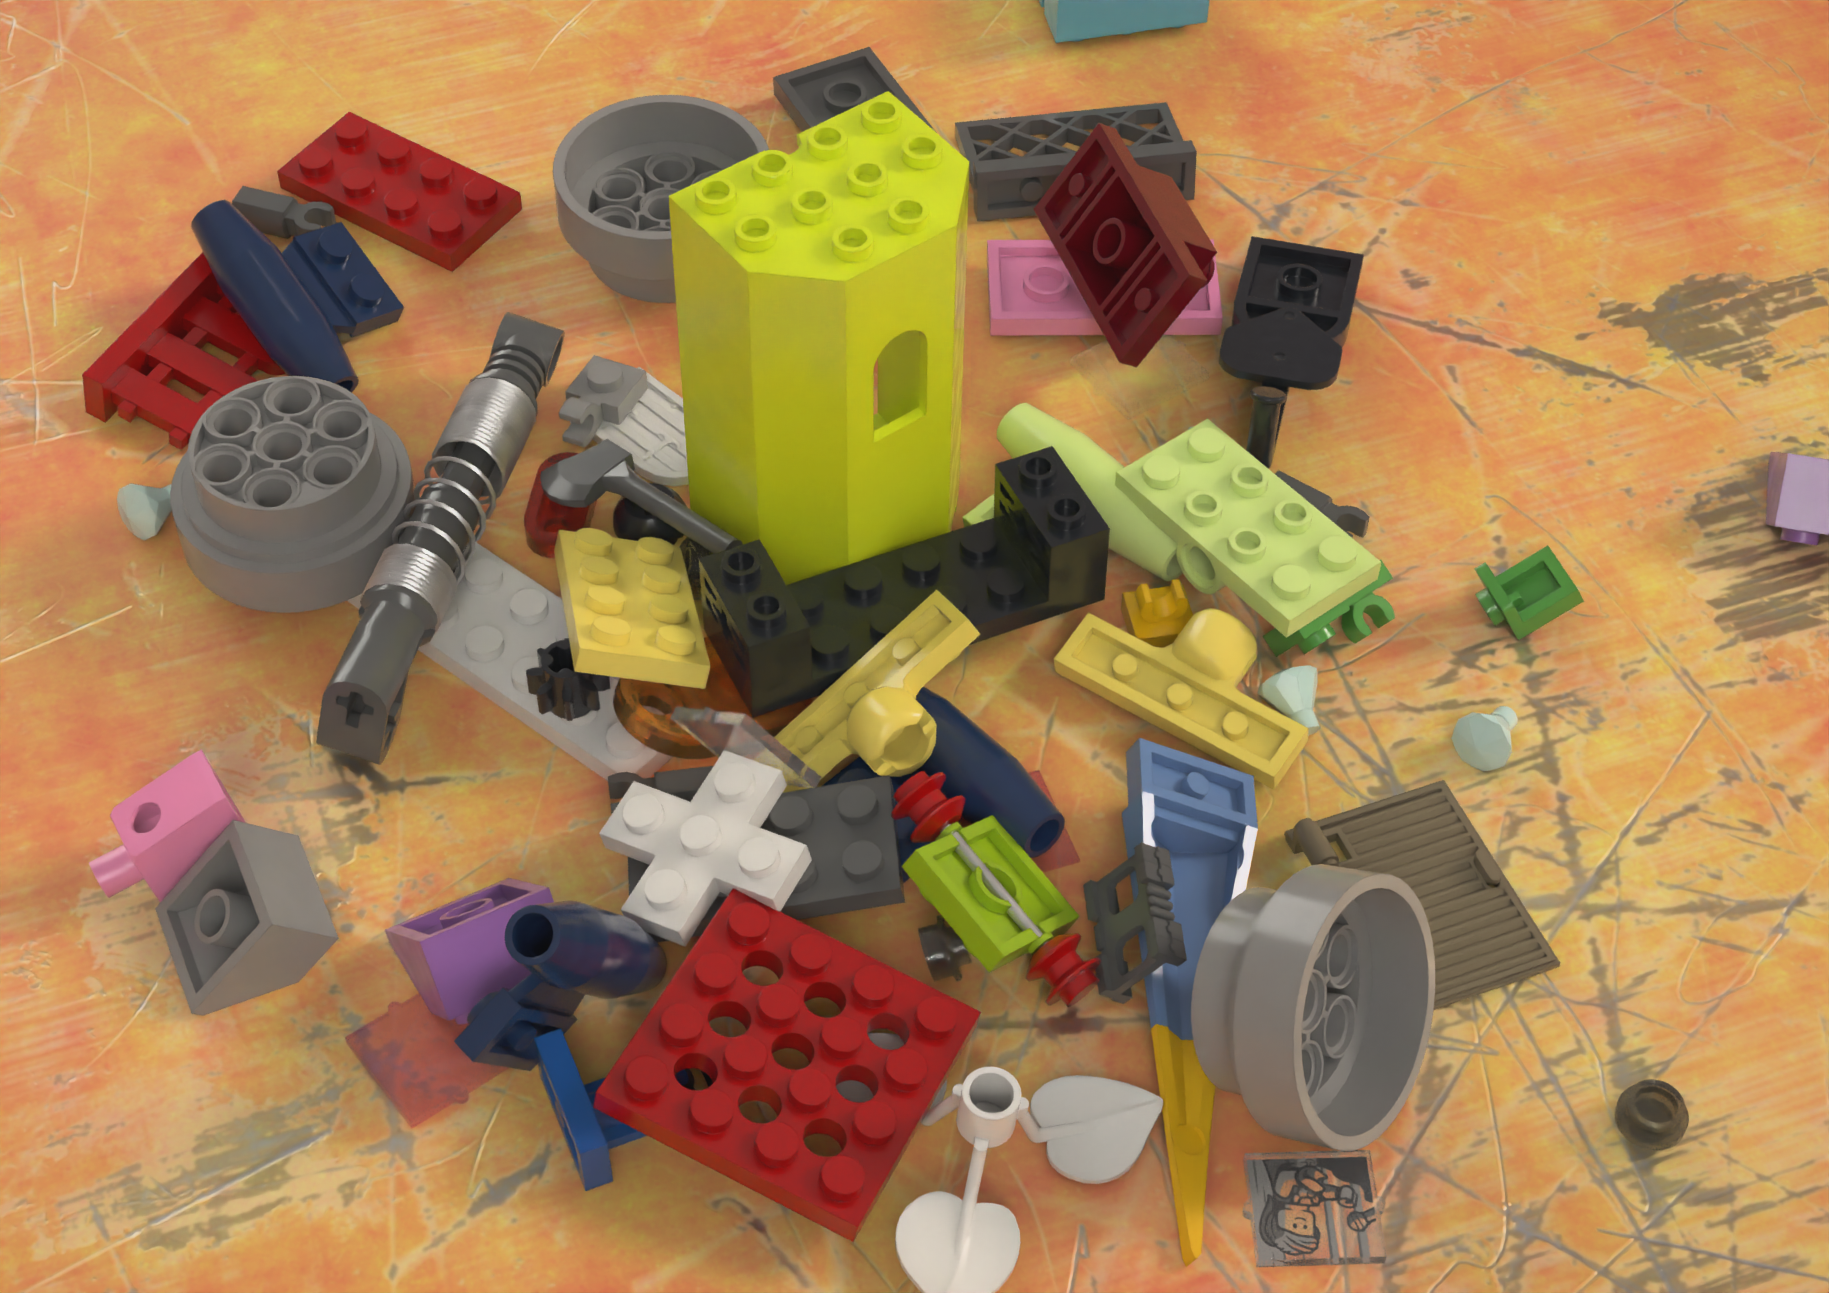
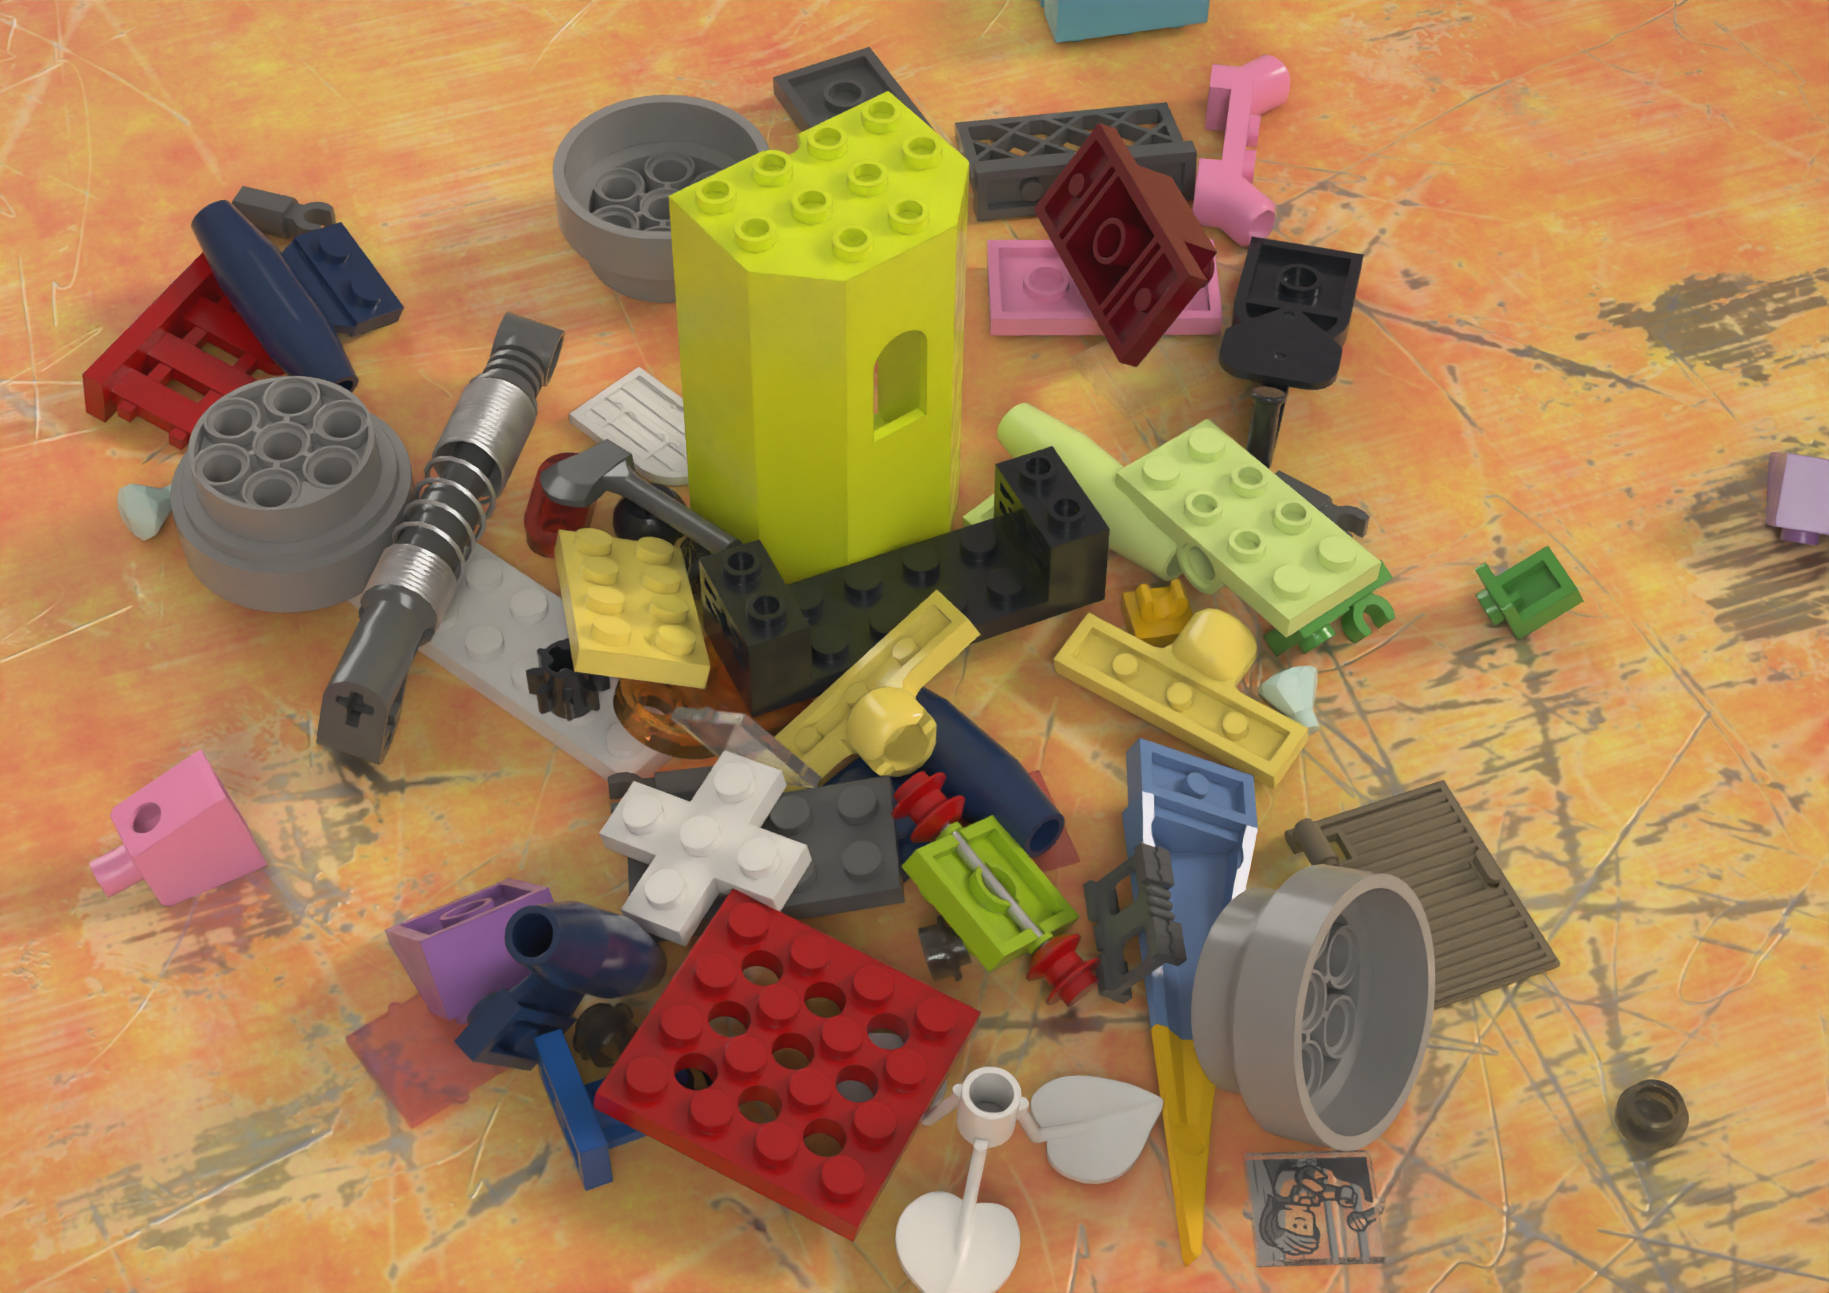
light grey slope [155,820,339,1016] -> none
red plate [277,112,522,272] -> none
light grey plate [559,355,648,447] -> none
light aqua rock [1451,706,1518,772] -> none
none -> clear smoke plate [572,1003,639,1068]
none -> bright pink plate [1193,55,1290,247]

